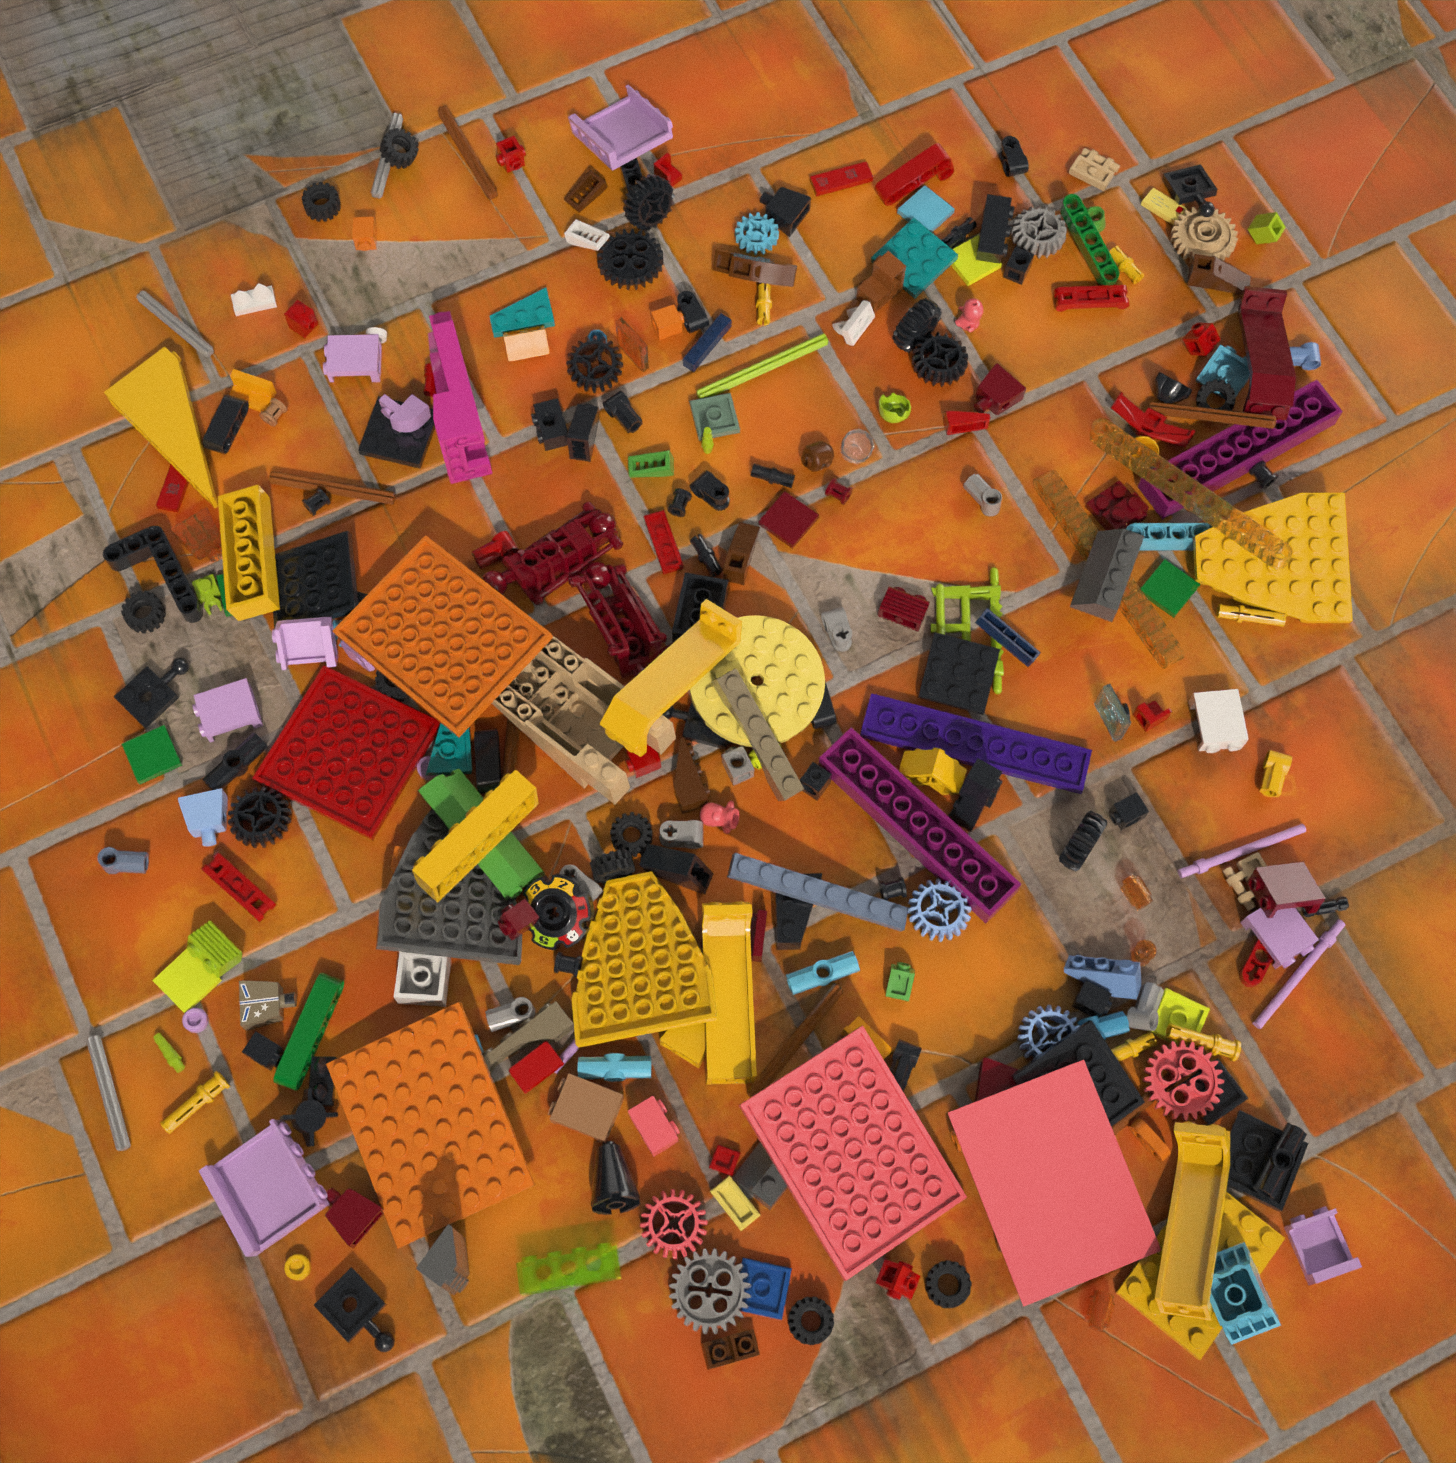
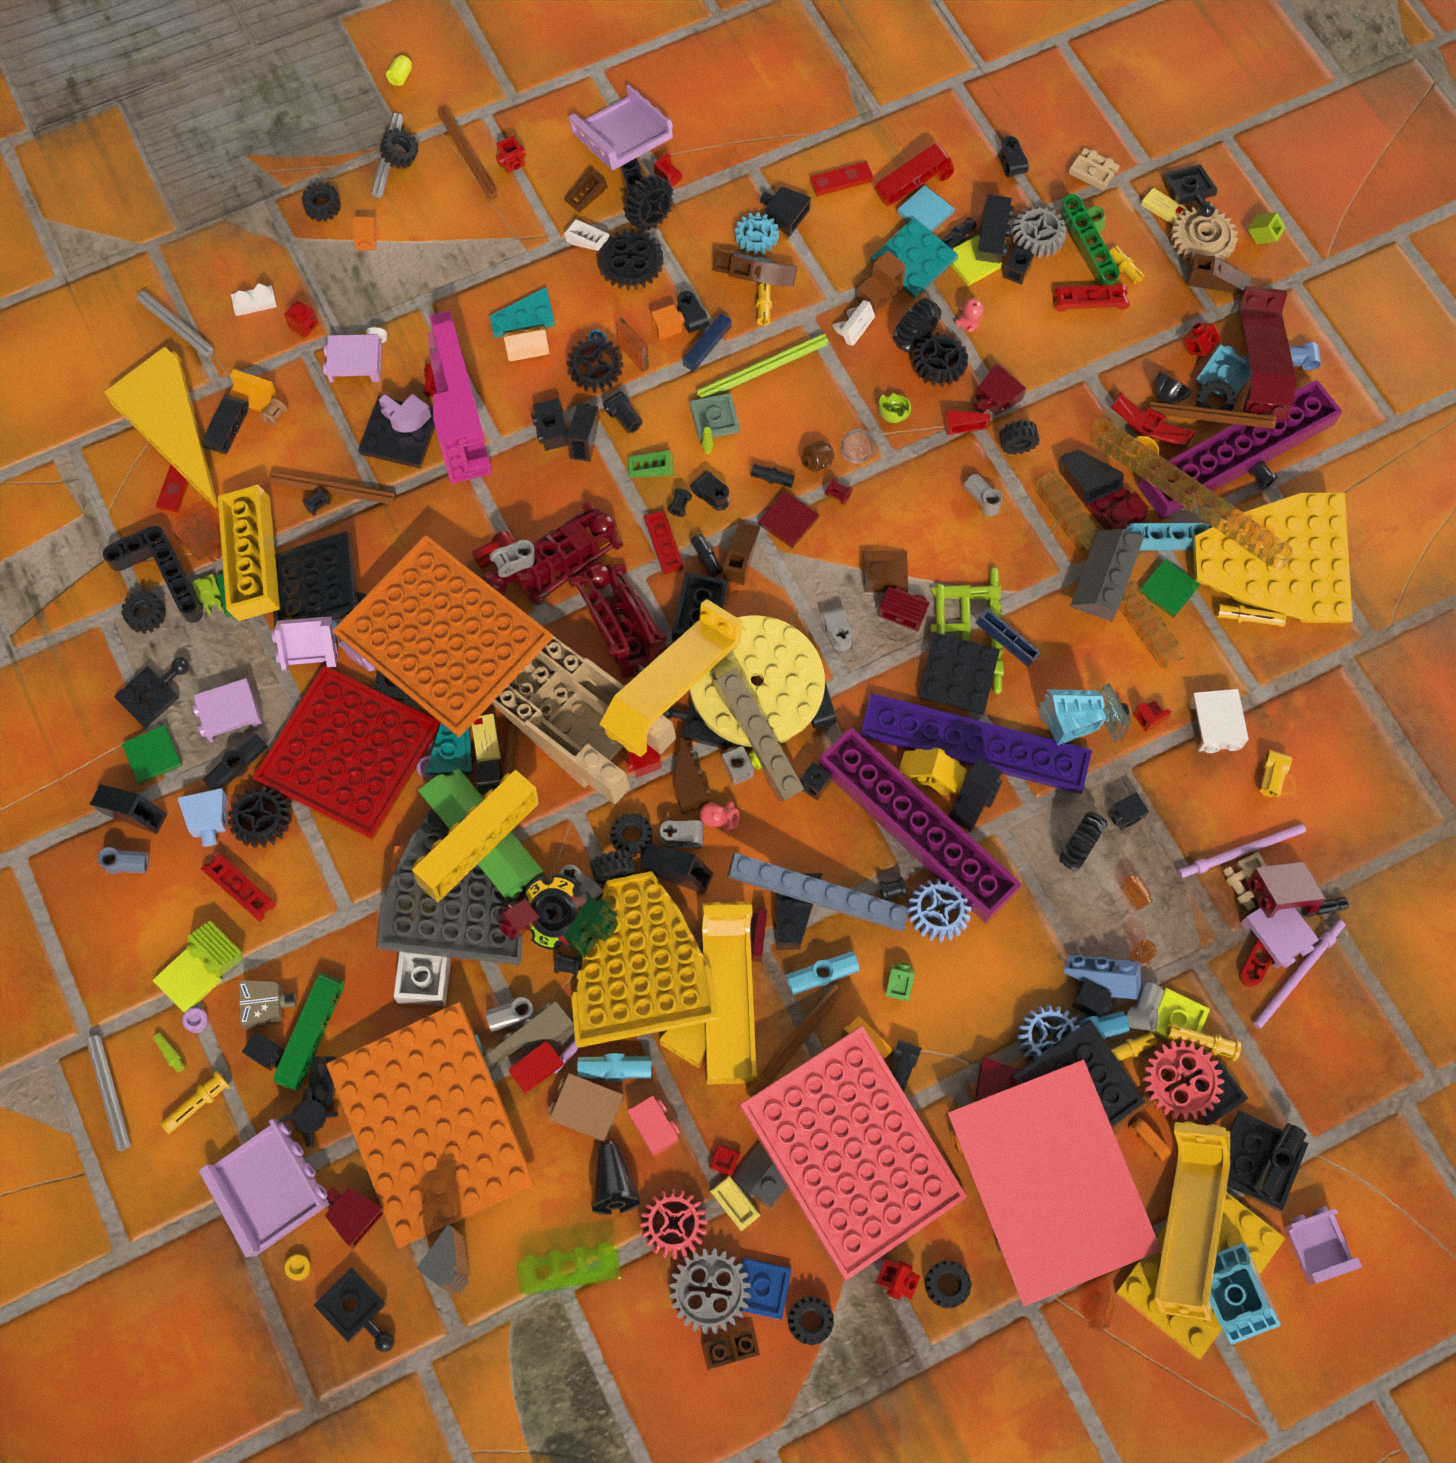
none -> black slope [89,784,167,834]
none -> neon yellow brick [386,55,412,86]
none -> light yellow tile [472,714,501,762]
none -> light grey piece [490,540,534,577]
none -> dark green plate [563,897,618,958]
none -> reddish brown slope [863,551,909,593]
none -> black tyre [999,420,1040,455]
none -> medium azure slope [1038,689,1107,745]
none -> black slope [1059,449,1124,506]

